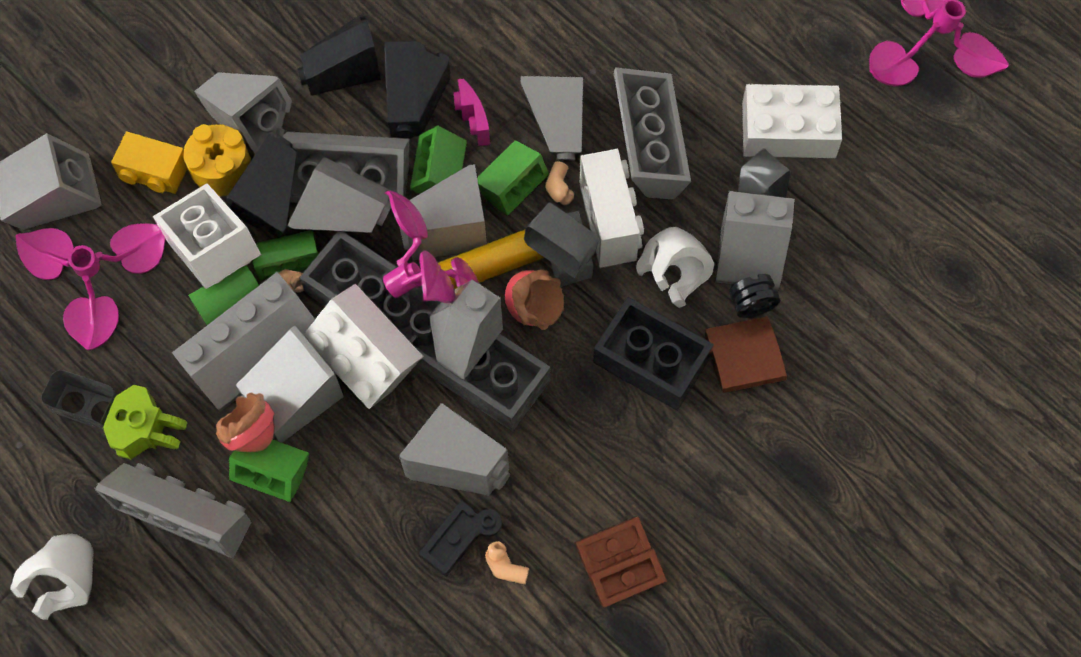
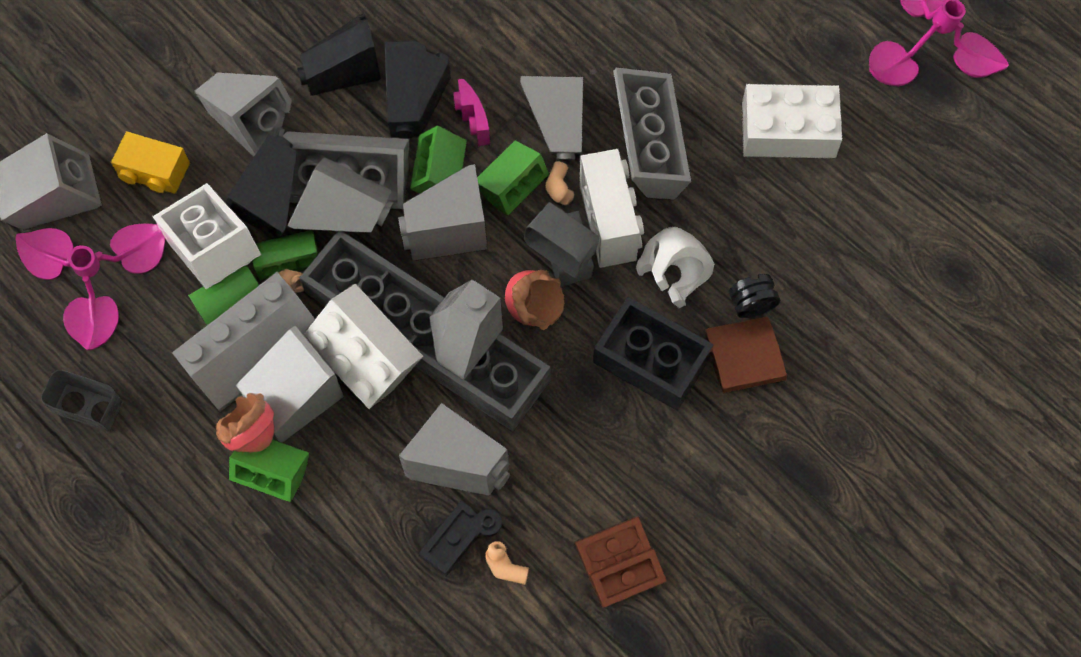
white piece [10,534,93,620] -> none
light grey slope [95,463,251,559] -> none
lime hinge [103,385,187,460] -> none
yellow brick [184,124,251,196] -> none
dark pink plant [383,191,479,304] -> none
yellow brick [438,229,545,289] -> none
light grey slope [715,191,795,290] -> none
dark grey piece [738,148,791,198] -> none

